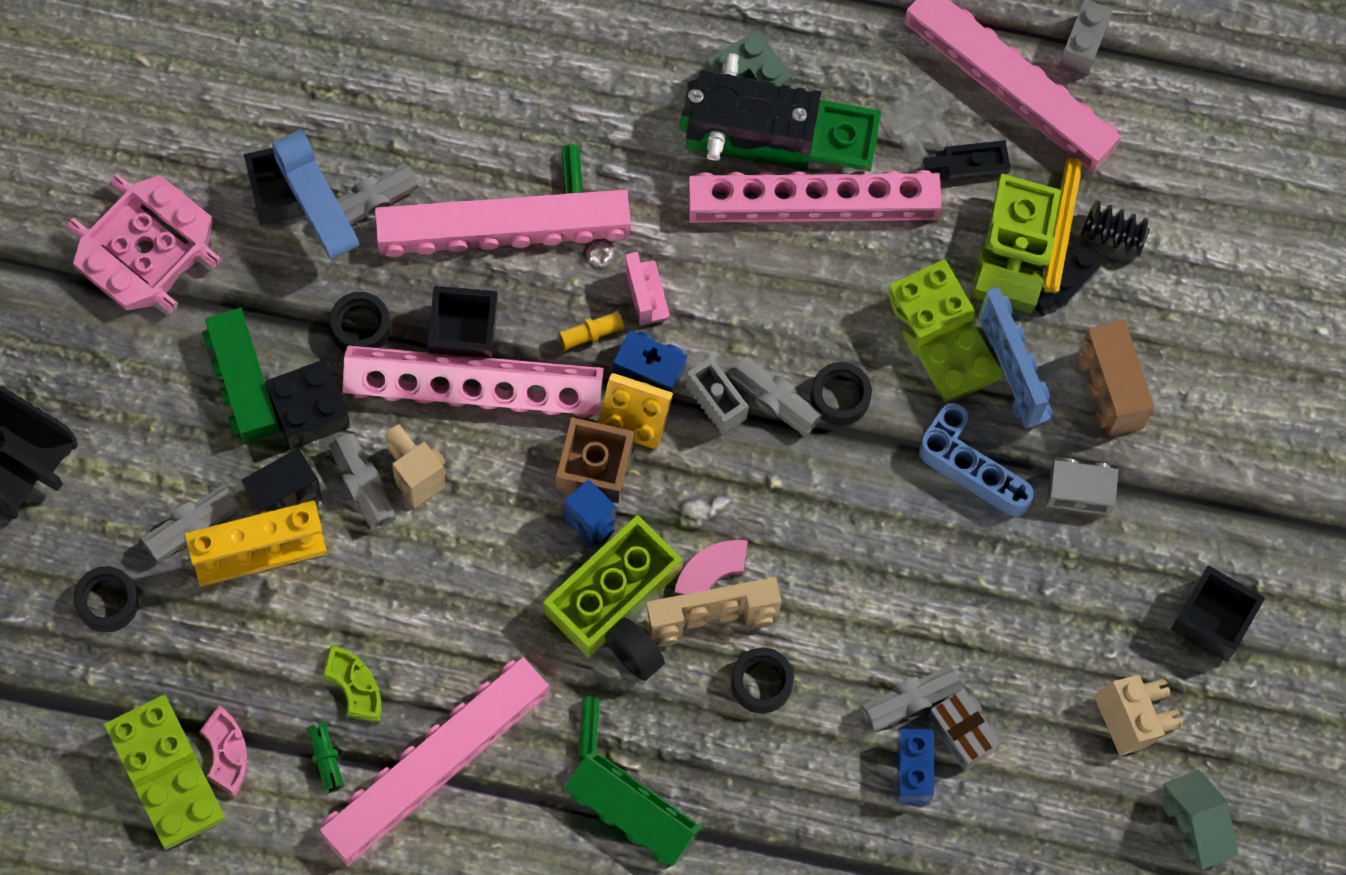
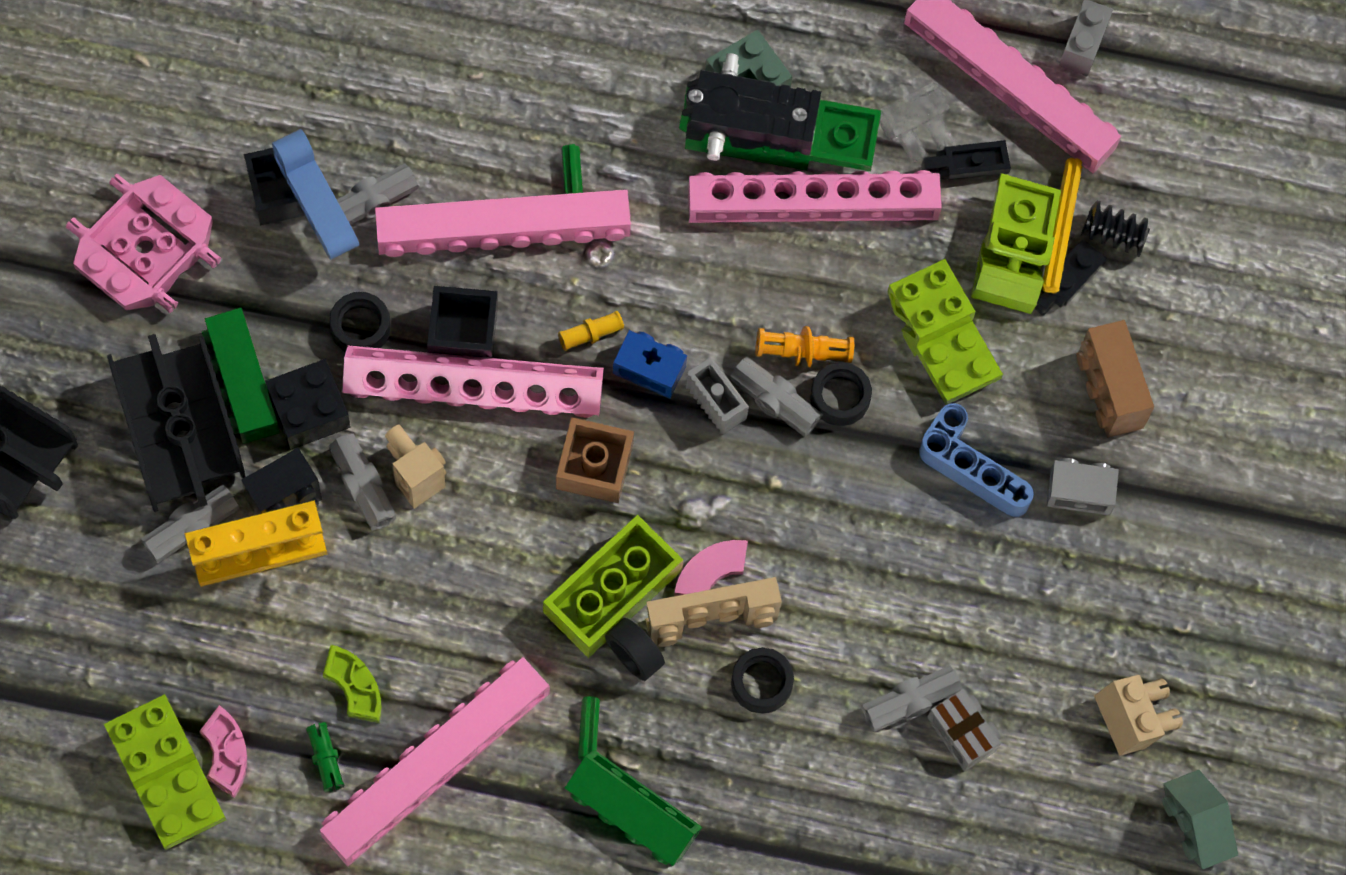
black tyre [74,566,139,632] -> none
blue brick [565,479,616,547] -> none
yellow plate [598,373,673,450] -> none
bright pink bracket [624,252,670,326] -> none
blue brick [896,729,934,804] -> none
medium blue plate [978,287,1052,429] -> none
black piece [1170,565,1265,662] -> none
none -> black piece [107,334,245,512]
none -> light orange piece [755,326,854,368]

